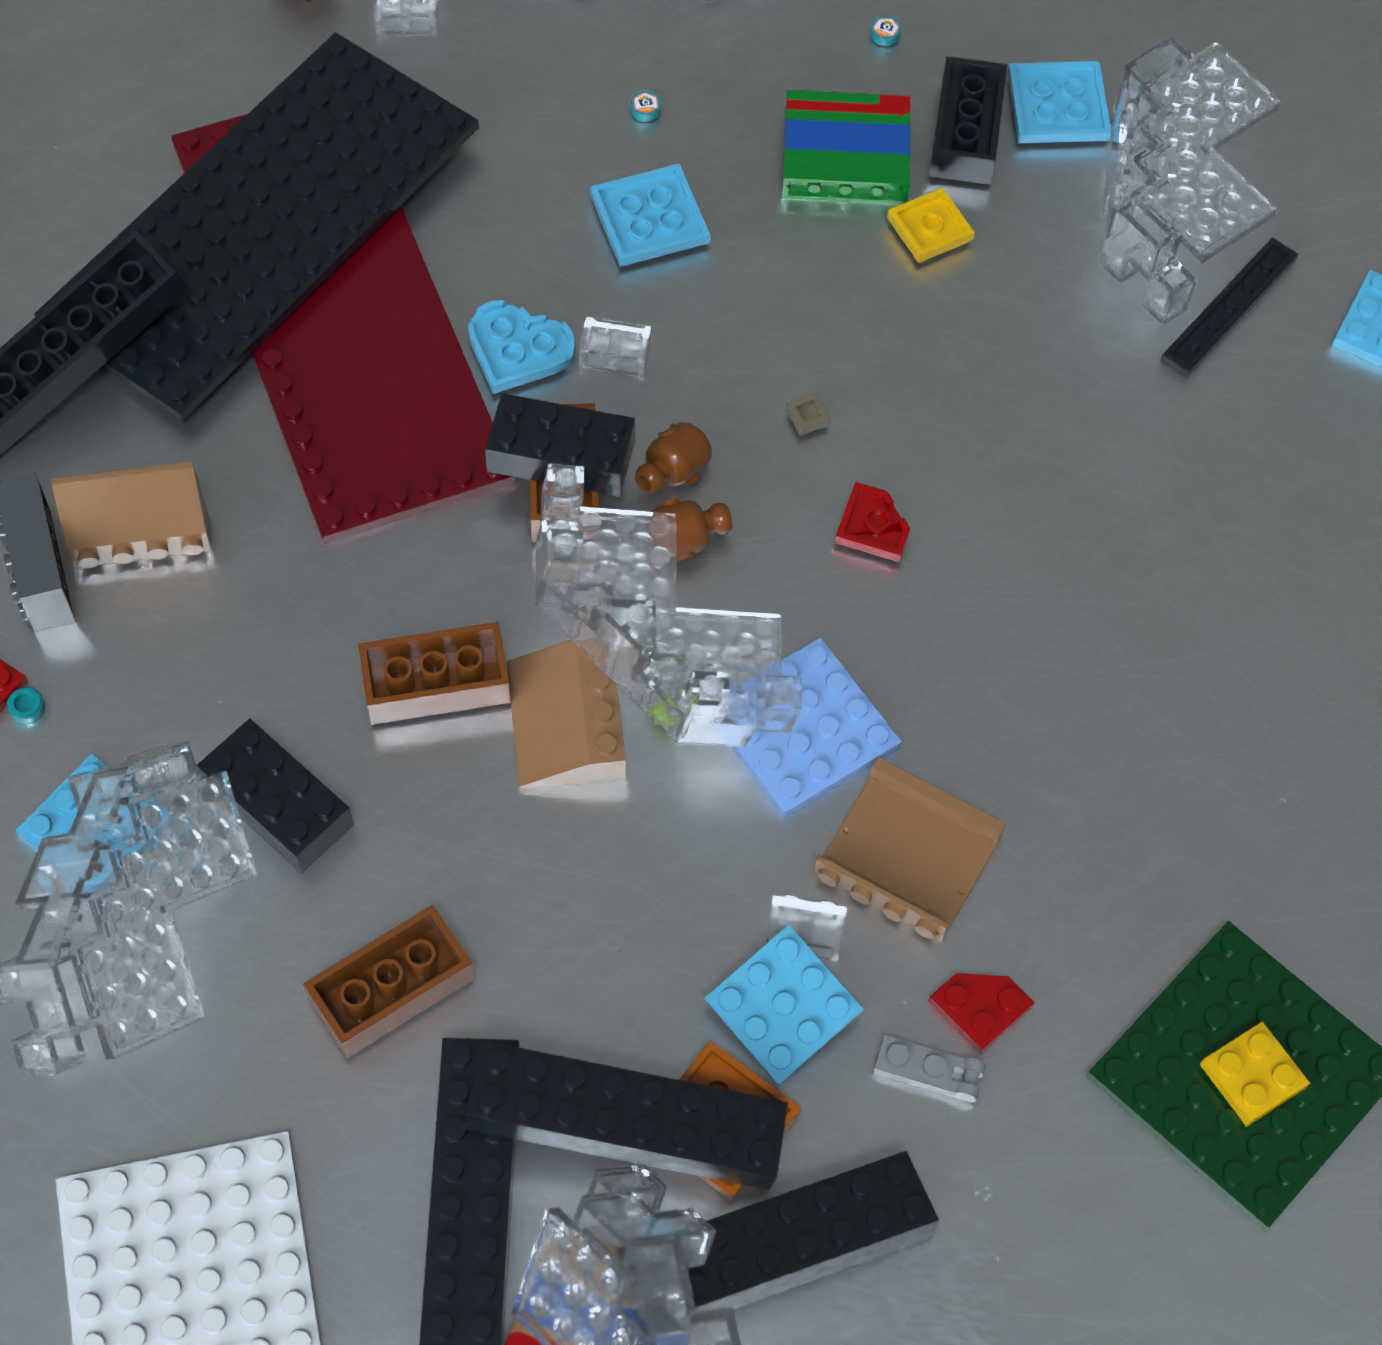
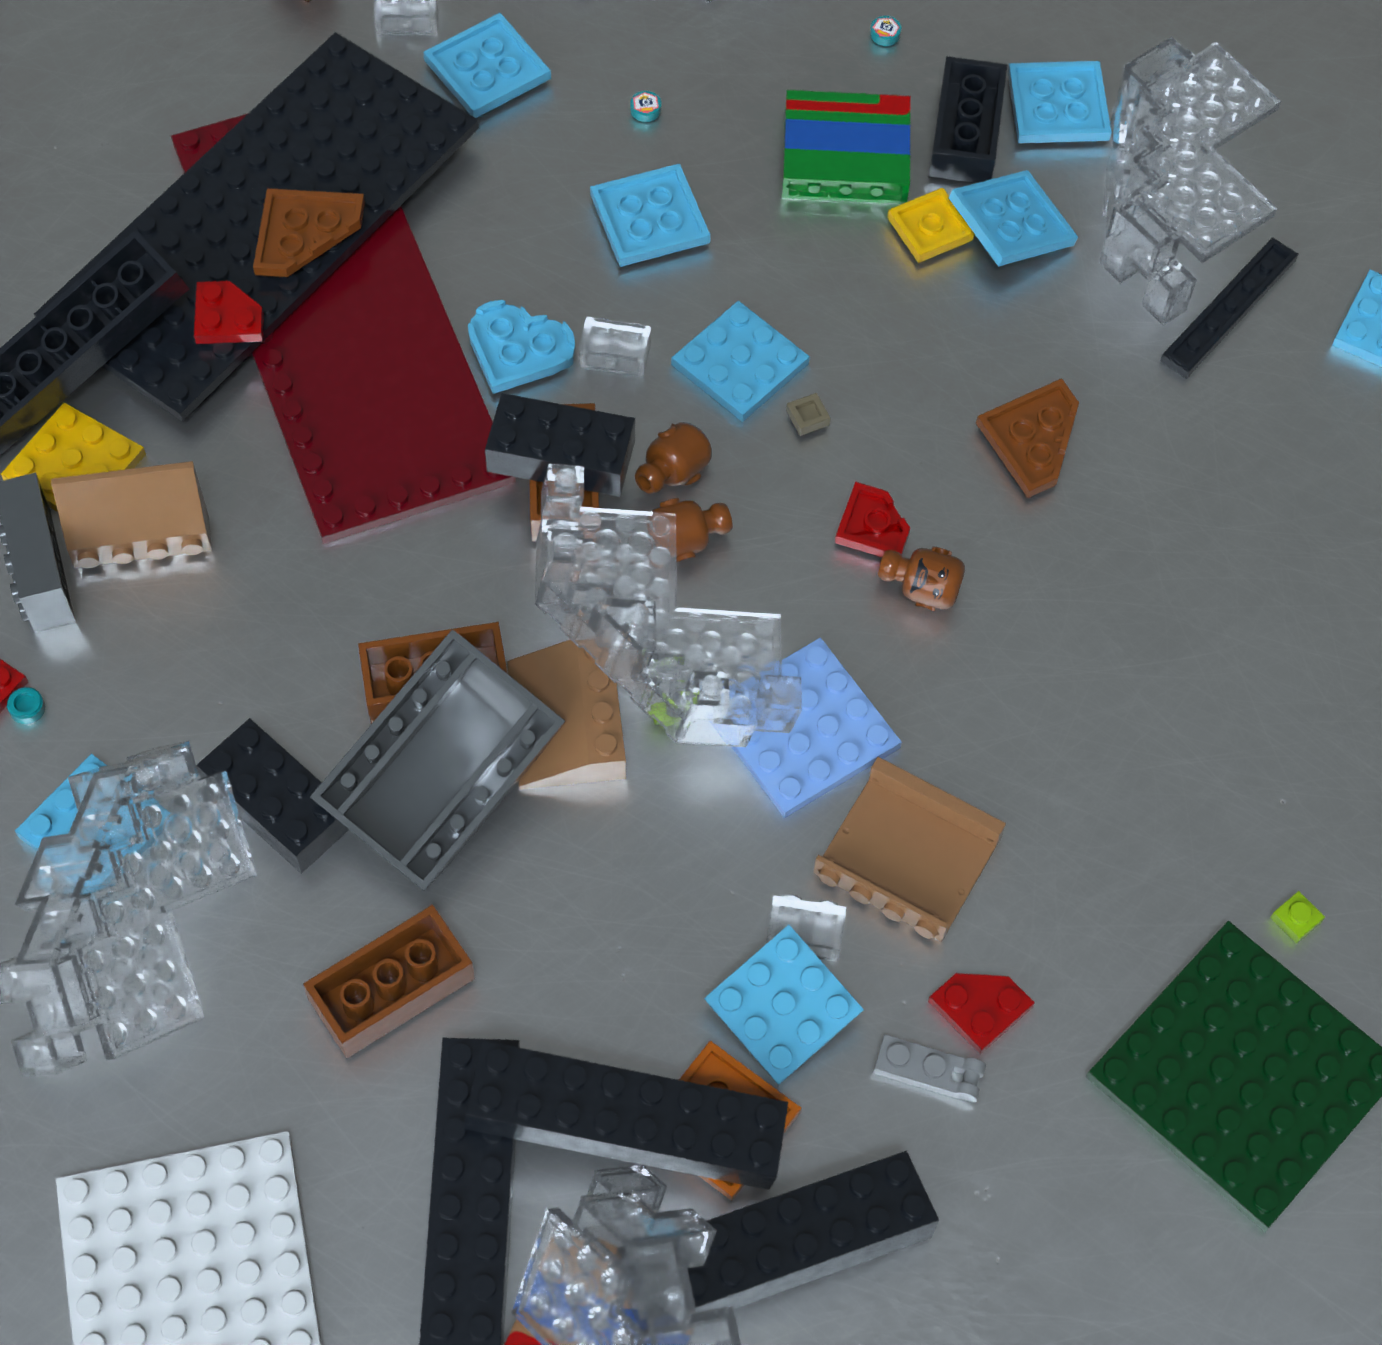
yellow plate [1200,1021,1310,1127] -> none
none -> yellow plate [1,403,146,512]
none -> red plate [194,281,264,344]
none -> dark orange plate [253,189,365,277]
none -> dark grey slope [310,629,565,891]
none -> medium azure plate [423,13,551,118]
none -> medium azure plate [671,300,810,422]
none -> dark orange piece [878,546,965,611]
none -> medium azure plate [949,170,1078,267]
none -> dark orange plate [976,378,1079,498]
none -> lime plate [1270,891,1325,944]

